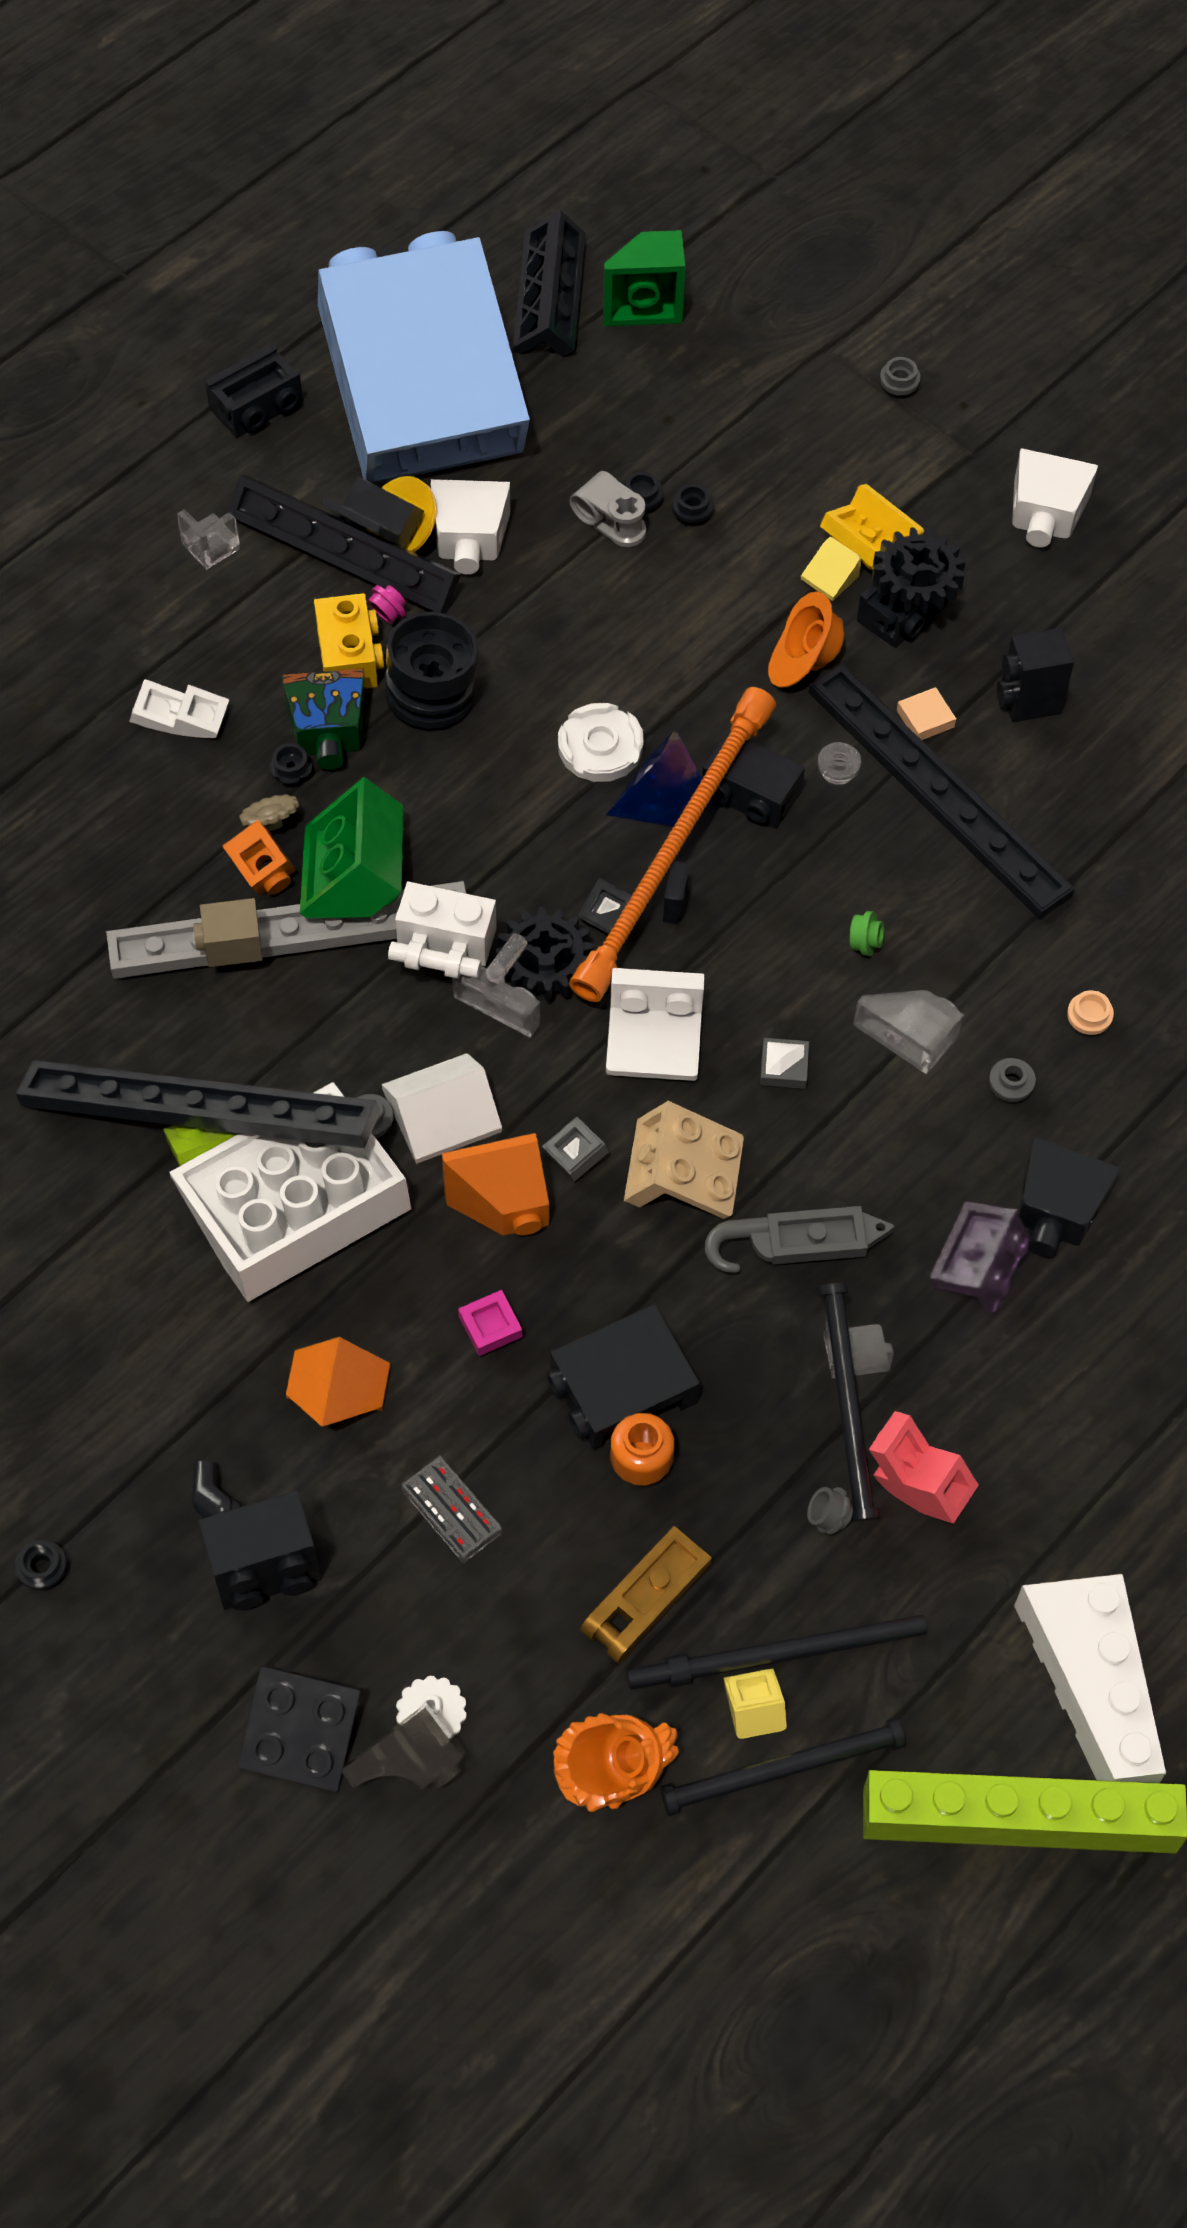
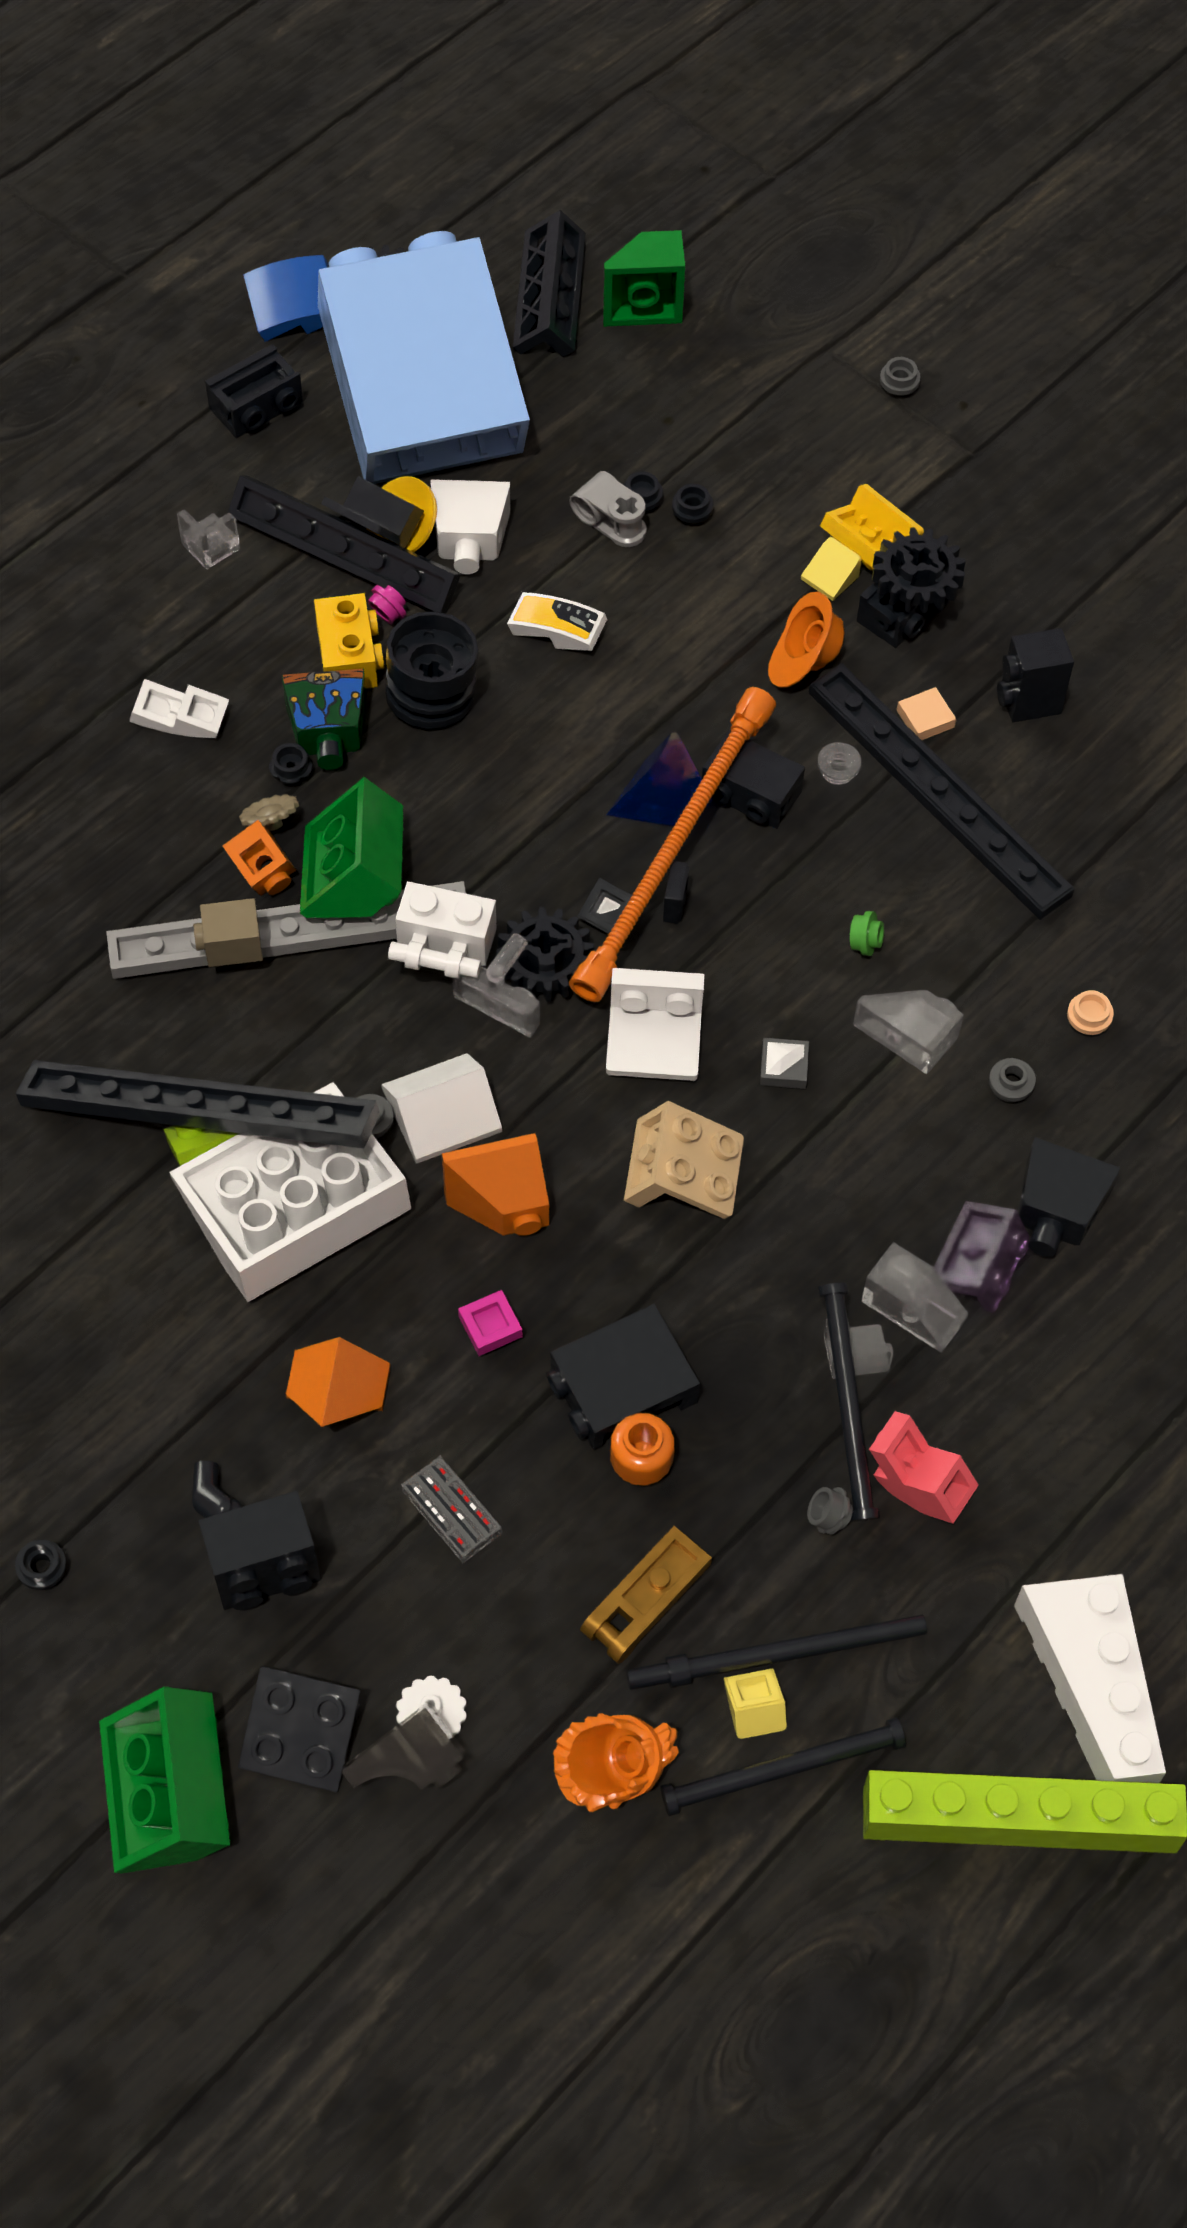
dark grey tile [542,1117,609,1182] -> none
white tile [558,703,643,782] -> none
dark grey plate [705,1206,894,1273] -> none
white torso [1012,448,1098,547] -> none
none -> green slope [99,1687,230,1873]
none -> blue slope [243,255,329,342]
none -> slope [507,592,607,651]
none -> clear slope [861,1242,968,1353]

